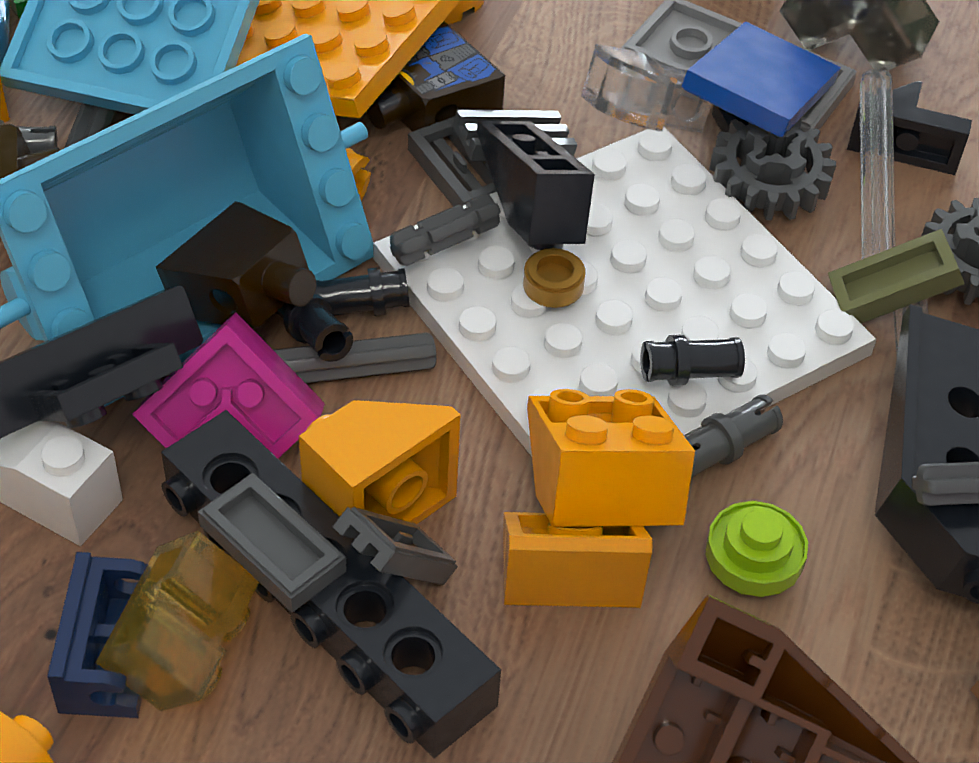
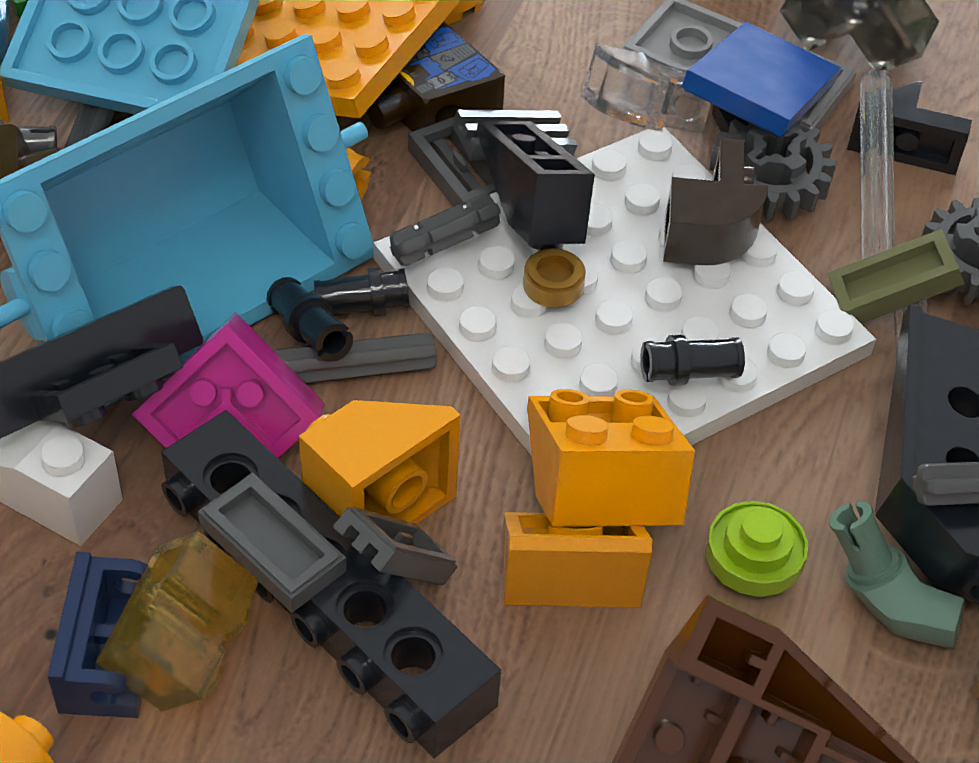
dark brown torso [156,201,316,329] -> none
dark grey pin [685,394,783,478] -> none
none -> dark brown brick [663,138,768,266]
none -> sand green arm [829,501,965,649]

